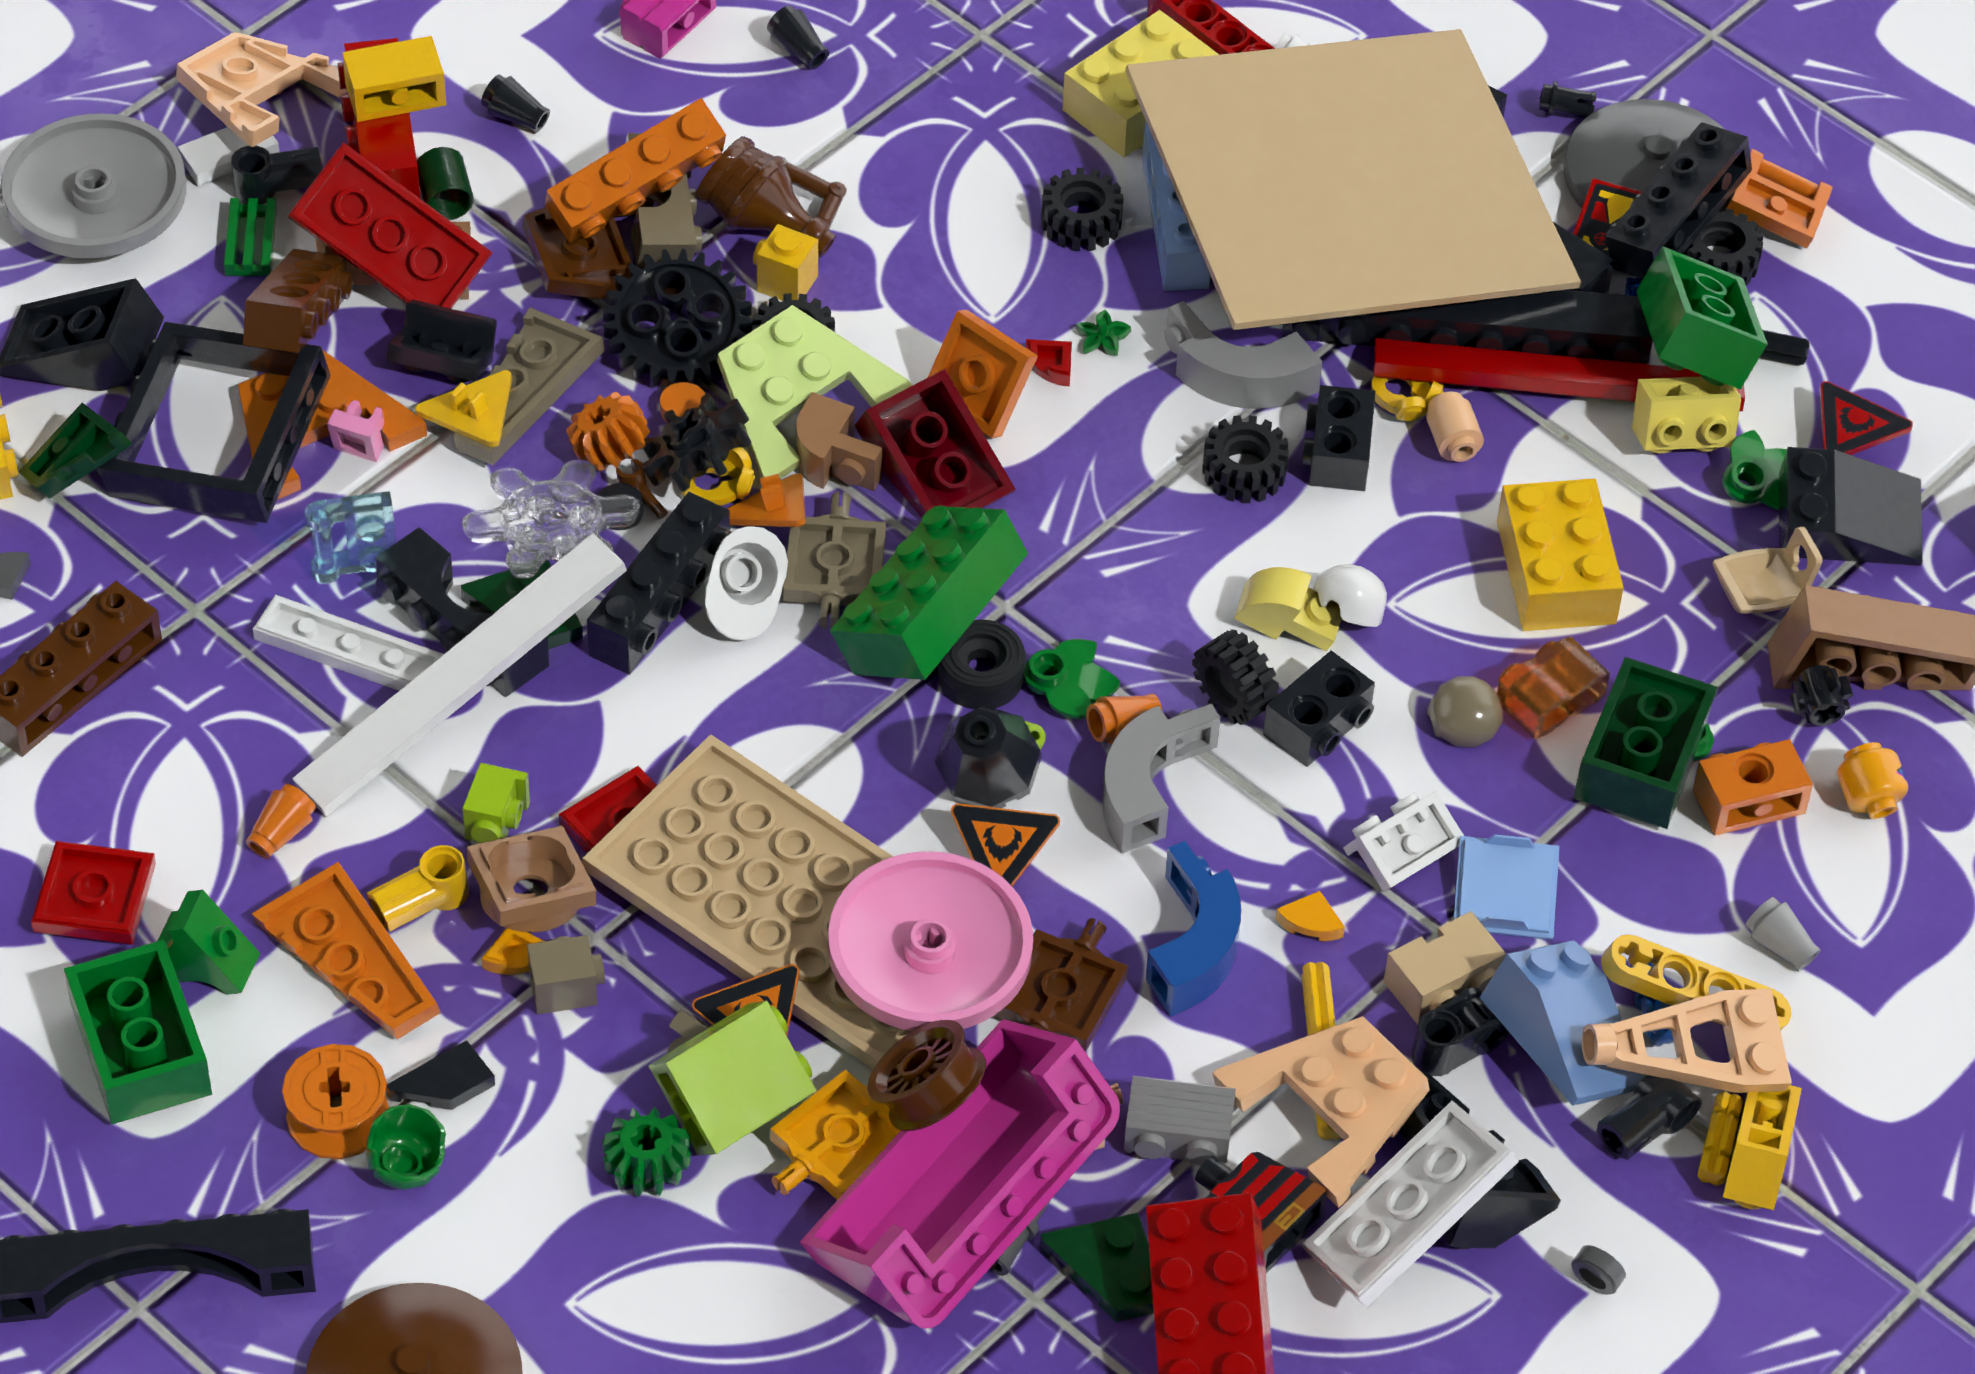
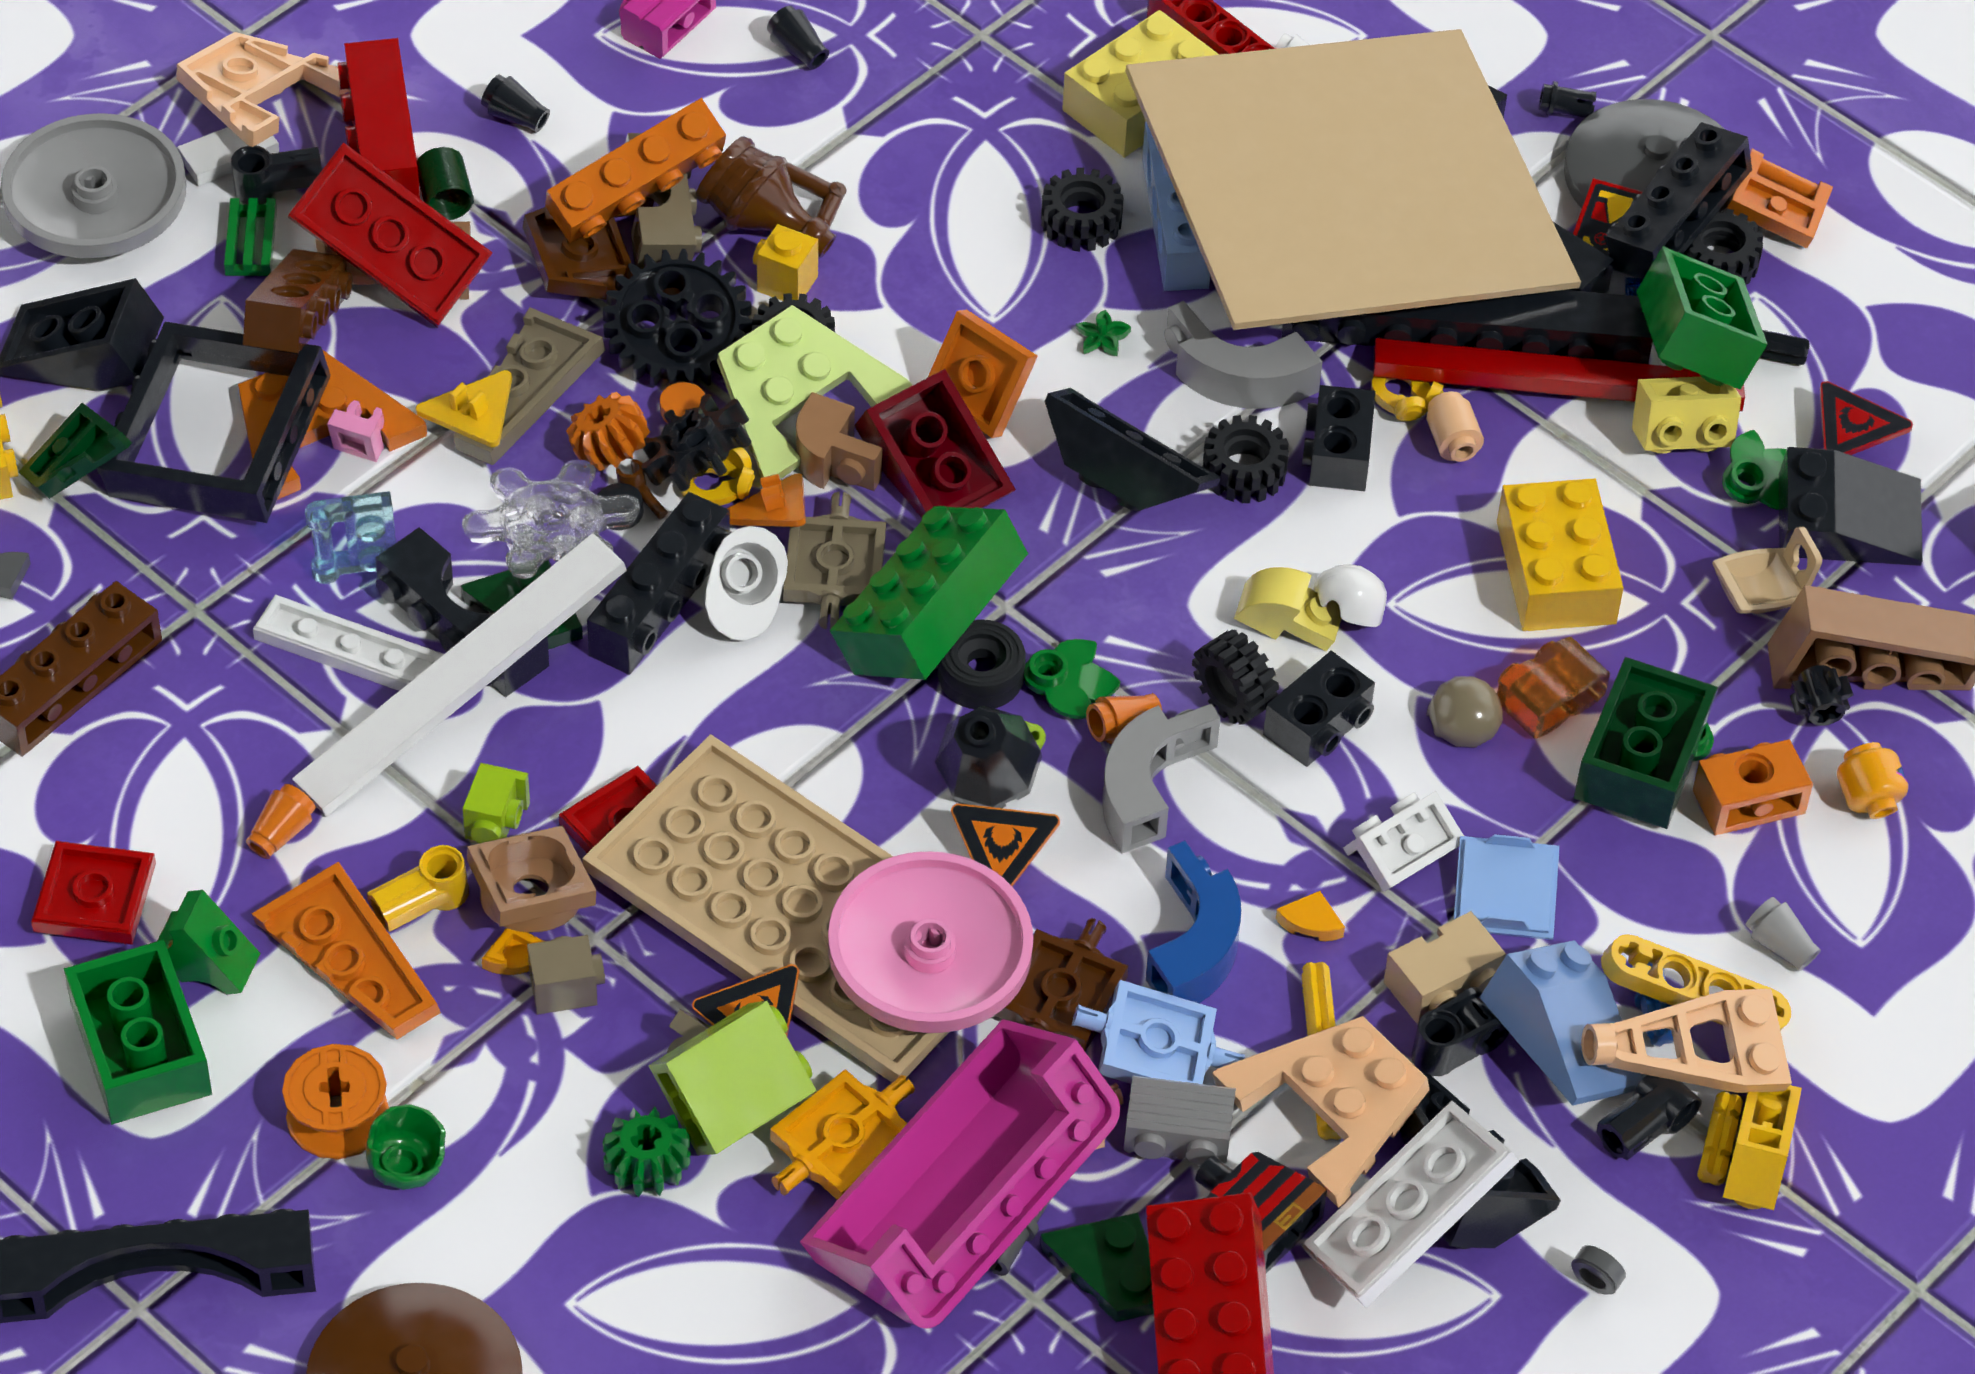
yellow brick [342,36,446,122] -> none
black tile [386,1040,495,1110] -> none
black bracket [387,300,497,382] -> none
reddish brown wheel [867,1020,986,1131] -> none
red tile [1025,339,1072,387] -> none
none -> black wedge [1044,388,1221,511]
none -> light blue plate [1072,980,1245,1084]

